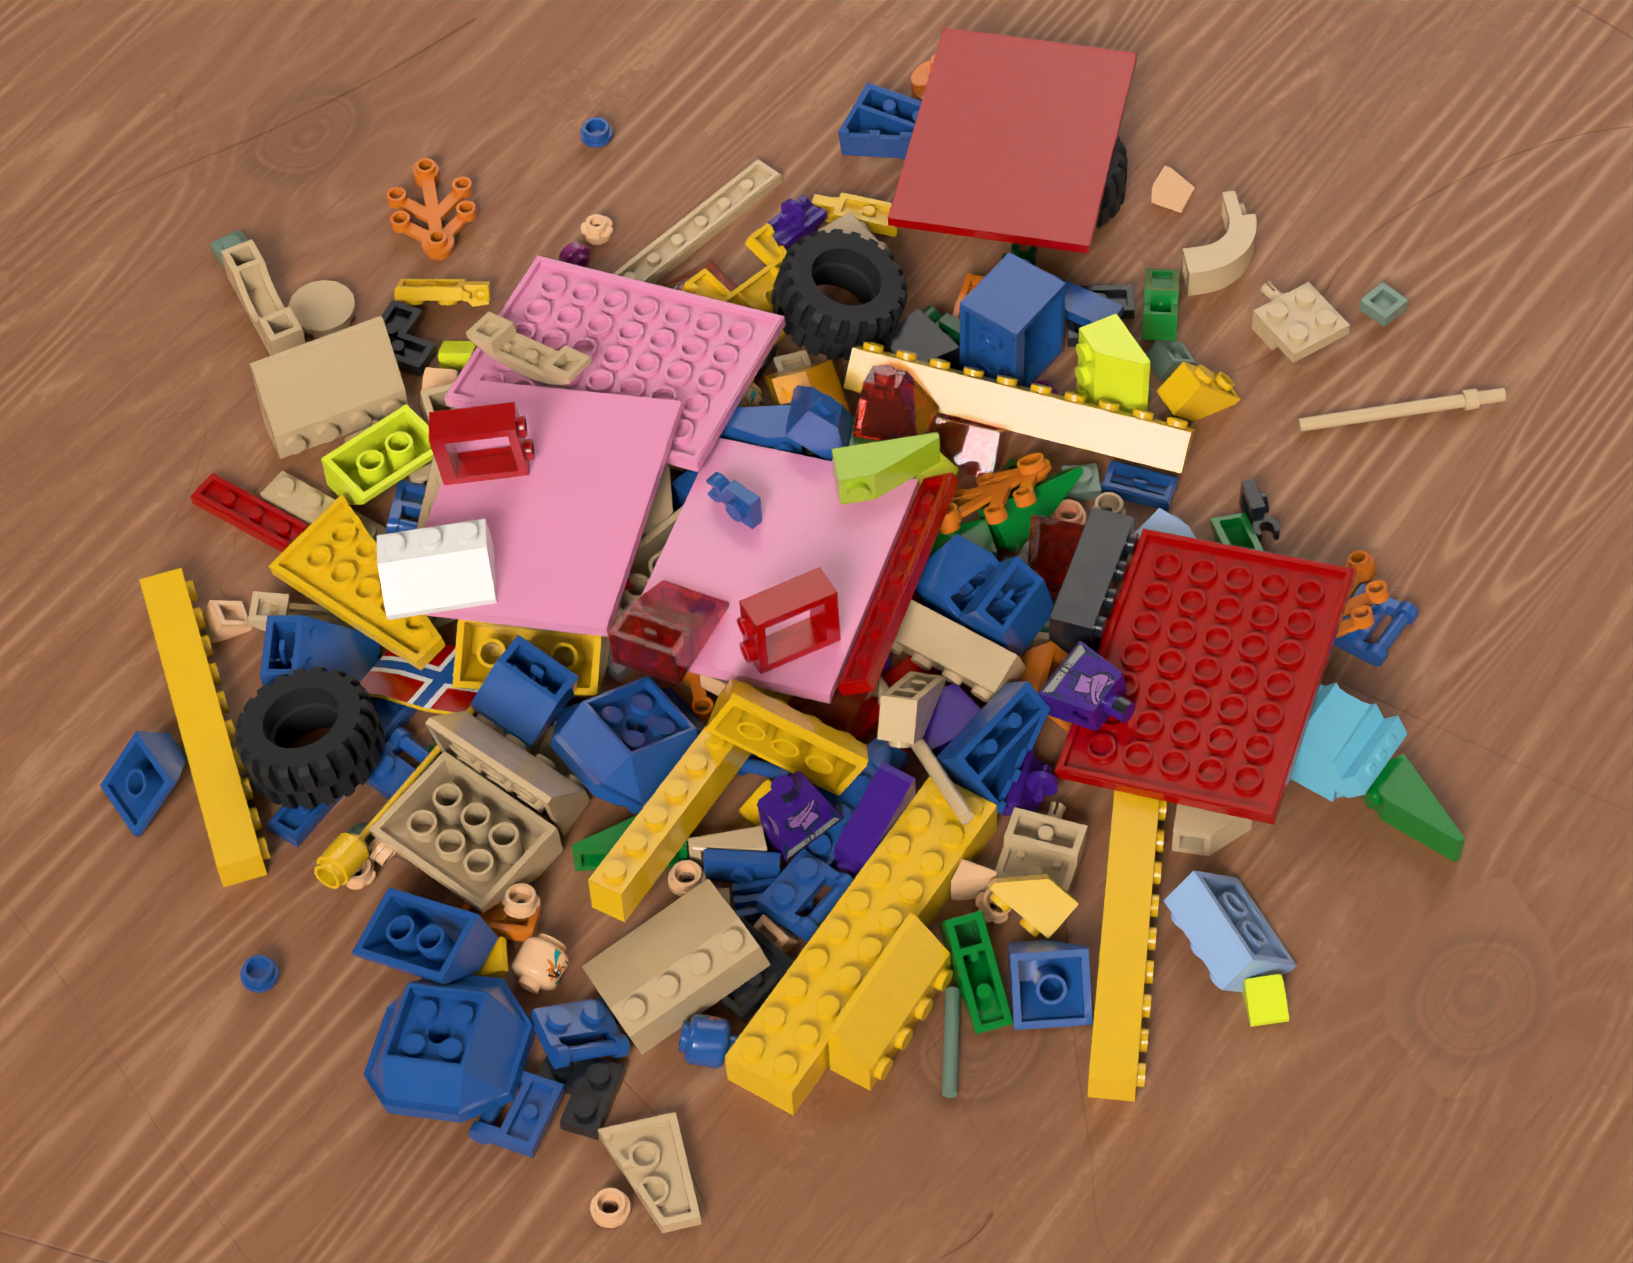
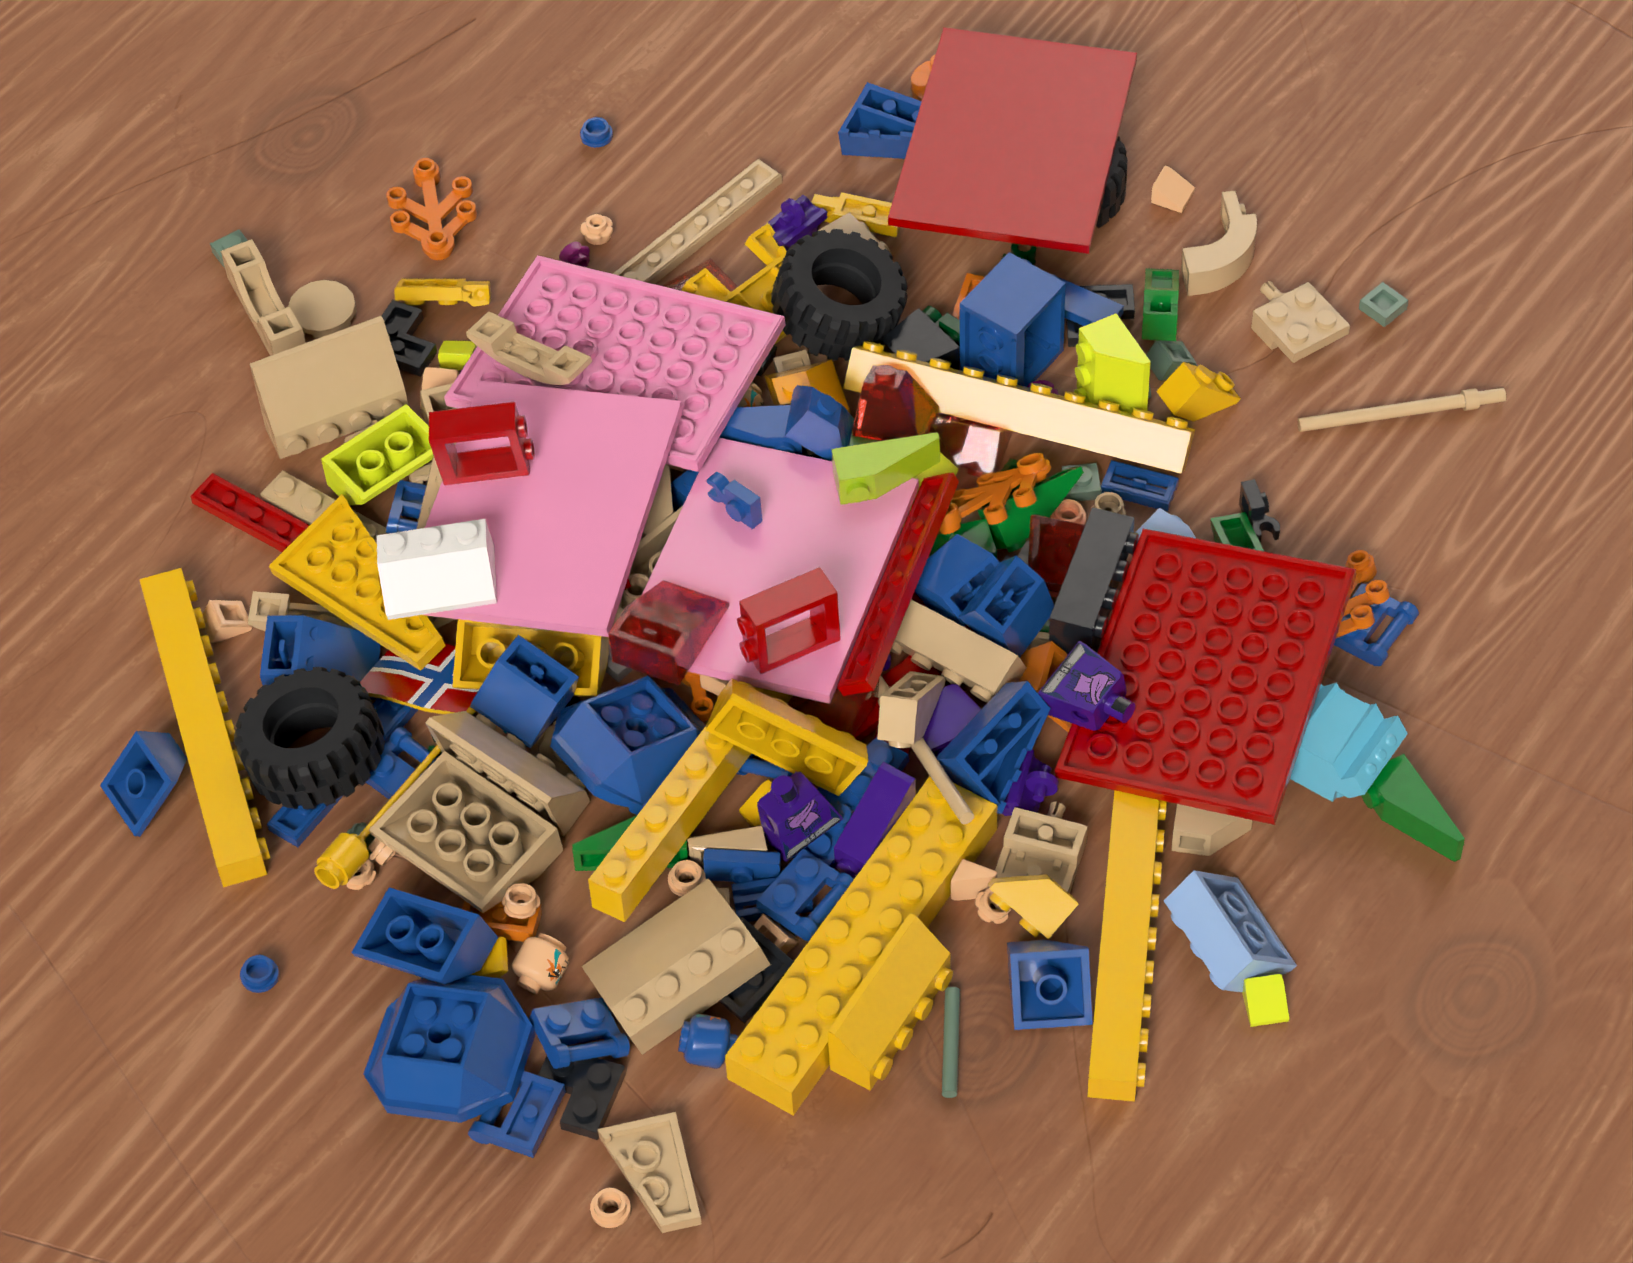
green slope [938,910,1013,1035] -> none

